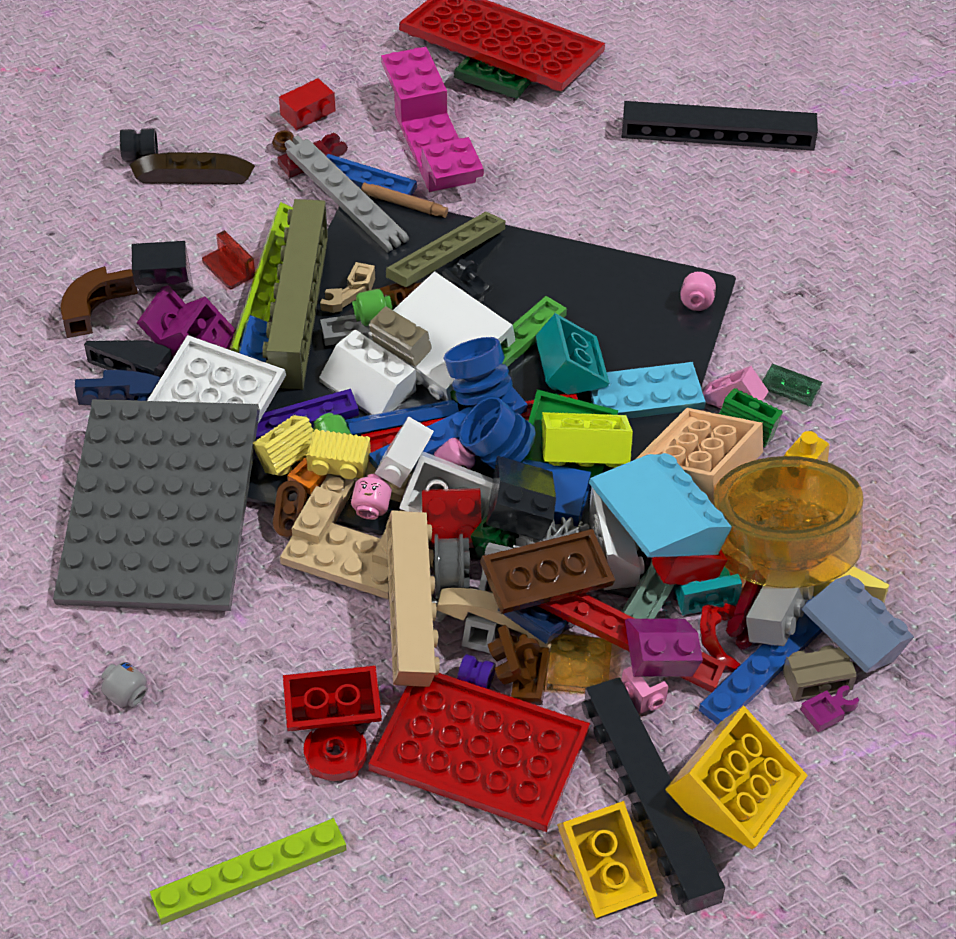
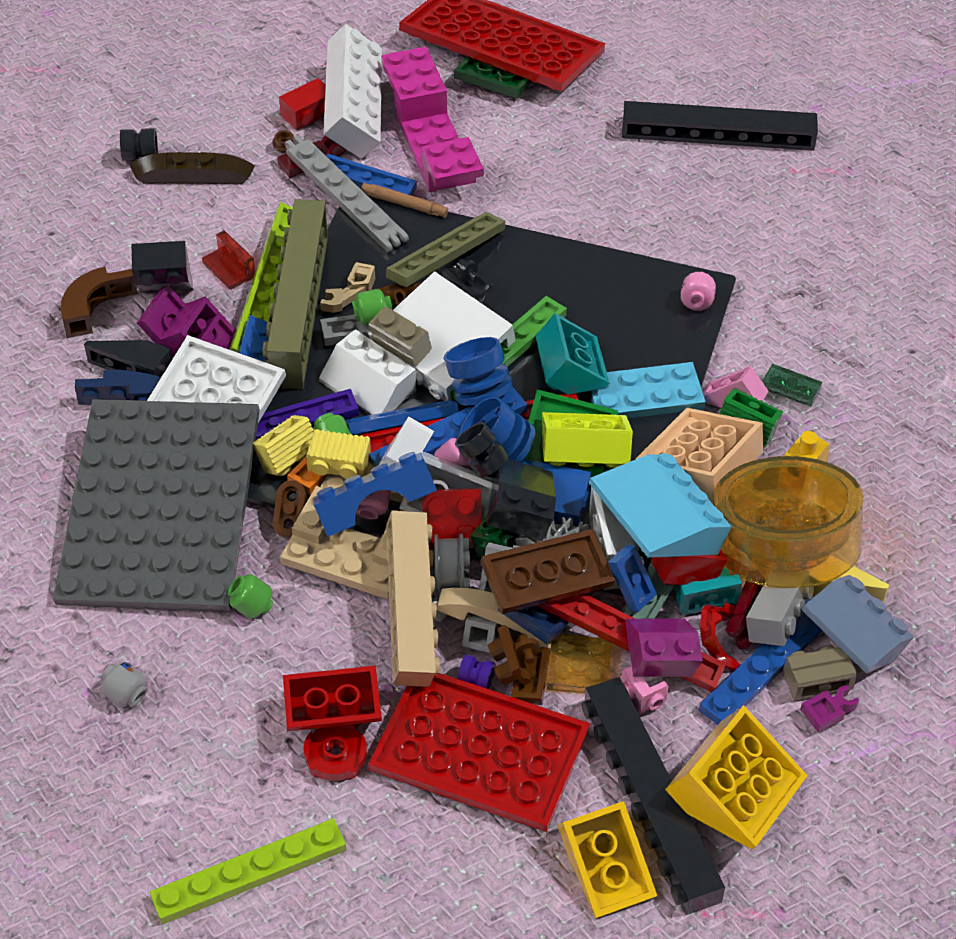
none -> bright green head [227,574,273,619]
none -> blue arch [313,452,437,536]
none -> white brick [324,24,382,159]
none -> black wheel [455,422,509,478]
none -> blue plate [608,545,657,612]

